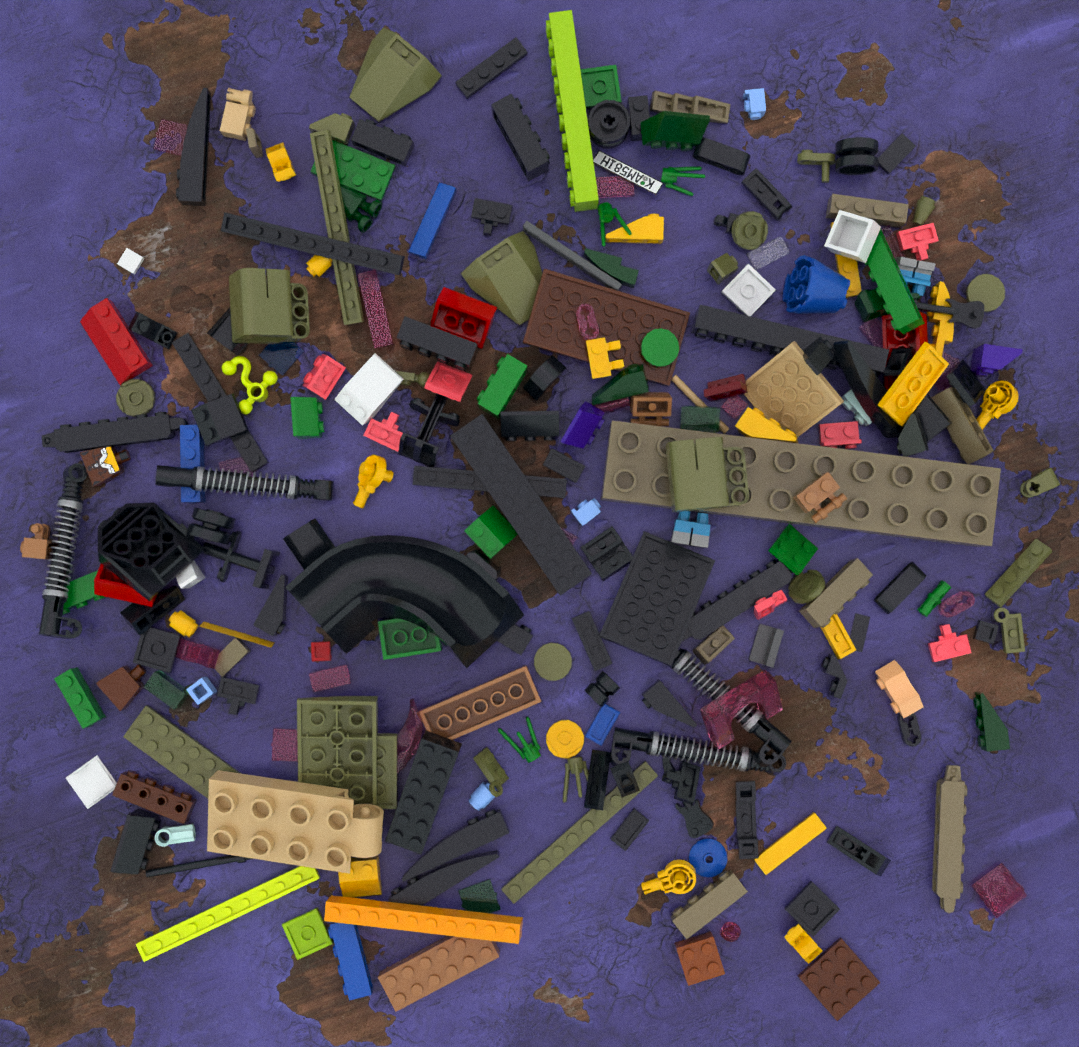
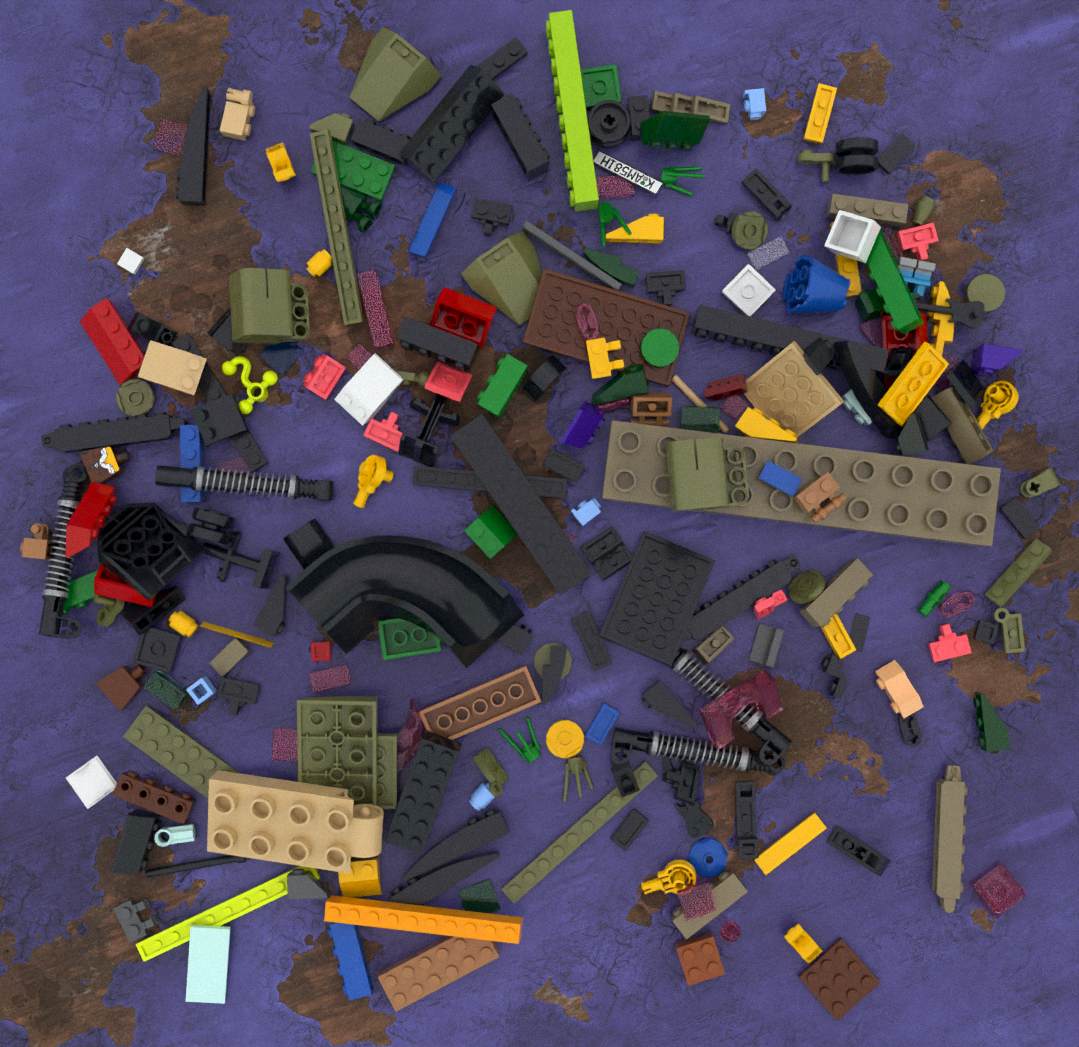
green brick [54,667,106,729] -> none
white slope [176,561,206,589] -> none
clear pink slope [176,638,220,669] -> none
black plate [221,212,405,276] -> none
dark tan tile [246,128,263,158] -> none
lime tile [282,907,333,960] -> none
green slope [290,397,325,439] -> none
black slope [466,549,501,580] -> none
black slope [501,411,559,442] -> none
black wheel [584,671,620,707] -> none
black plate [584,749,611,810] -> none
hips [670,511,710,548] -> none
black beam [692,137,751,175] -> none
olive slope [707,253,738,285] -> none
green plate [768,524,818,576] -> none
black plate [785,881,840,937] -> none
coral bracket [818,421,862,449] -> none
black beam [873,561,927,614] -> none
none -> red slope [65,482,117,557]
none -> olive piece [94,595,125,627]
none -> dark grey plate [113,897,159,943]
none -> tan slope [138,340,207,396]
none -> light aqua tile [186,925,231,1004]
none -> dark grey slope [287,868,329,899]
none -> clear pink tile [346,343,372,370]
none -> black brick [399,64,505,183]
none -> black slope [542,646,566,705]
none -> black hinge [646,270,686,307]
none -> clear pink piece [677,881,716,921]
none -> blue tile [758,461,803,497]
none -> yellow plate [803,83,837,145]
none -> black tile [1000,497,1040,539]

